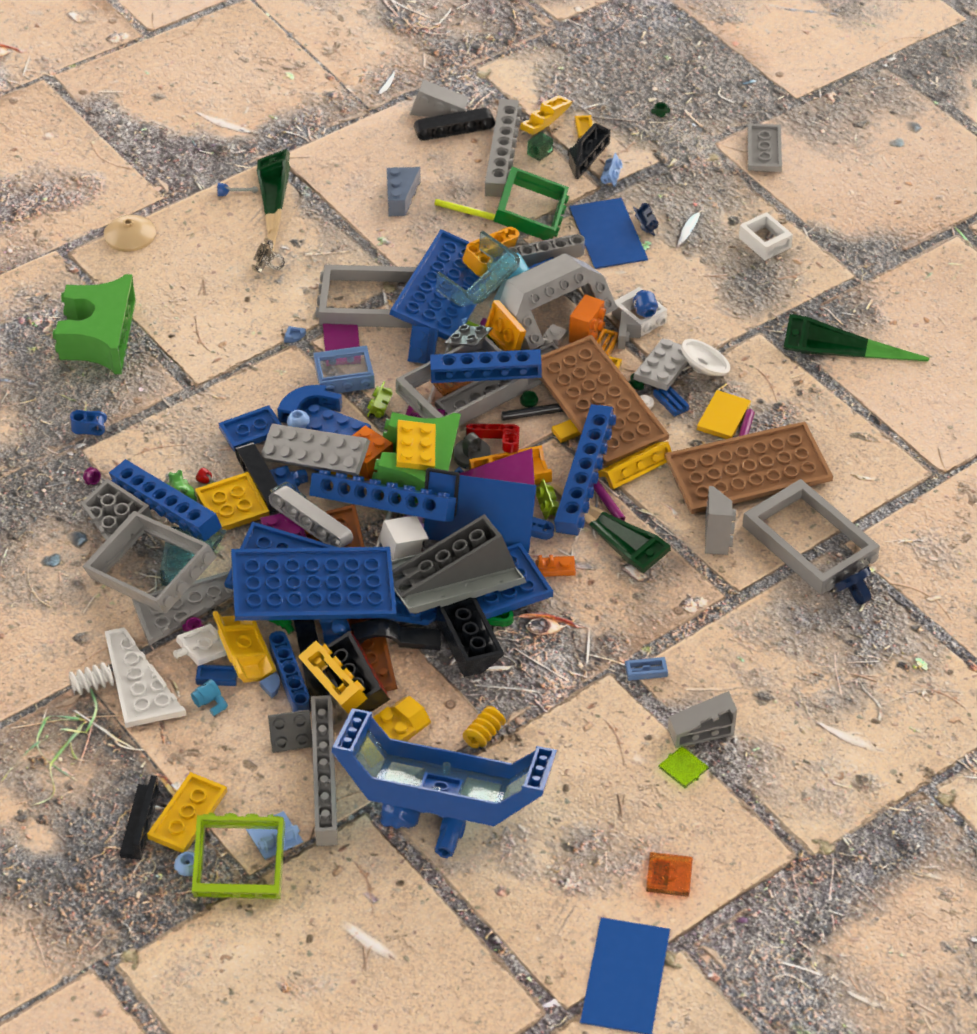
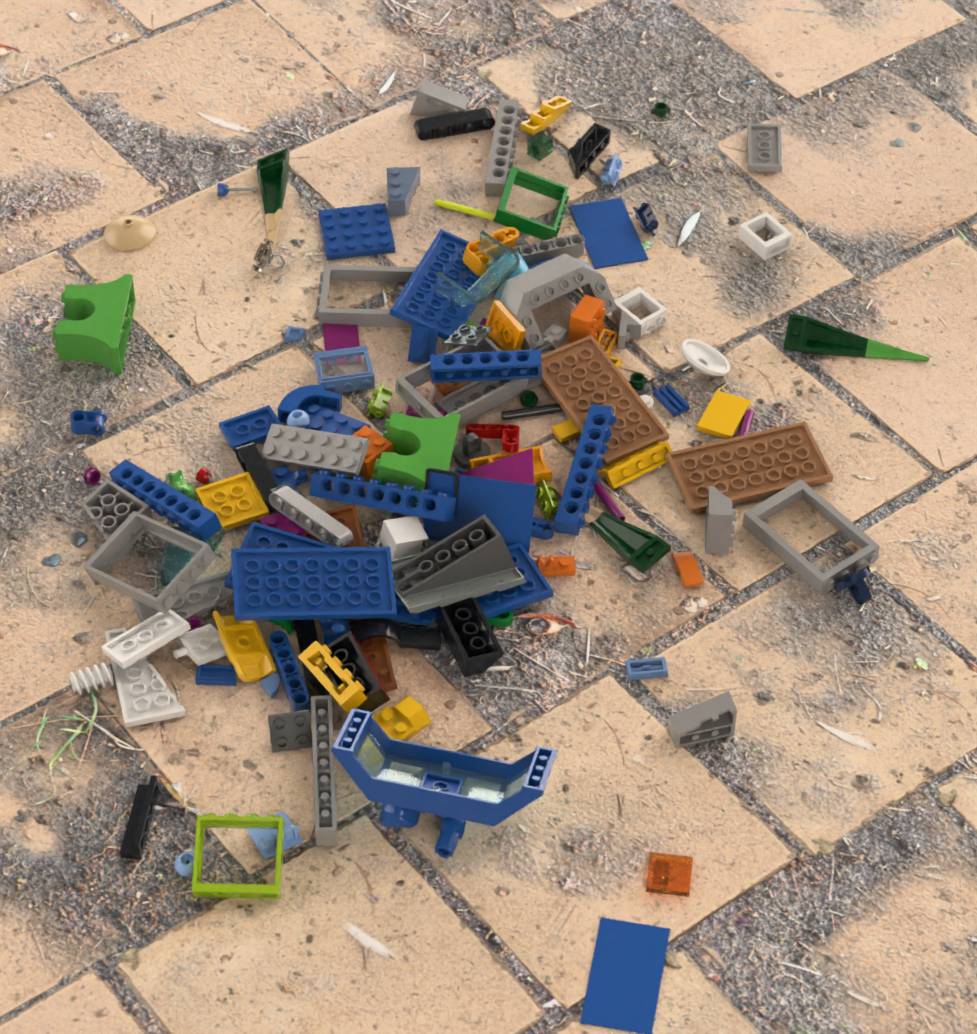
yellow plate [147,772,227,853] -> none
dark azure piece [190,679,228,716] -> none
yellow plate [396,420,436,470] -> none
yellow piece [463,705,506,749] -> none
yellow tile [575,115,593,138] -> none
blue head [632,290,658,318] -> none
light grey plate [633,338,688,391] -> none
clear neon green piece [658,746,709,788] -> none
none -> white plate [101,609,191,669]
none -> blue plate [318,203,395,260]
none -> orange slope [672,551,704,588]

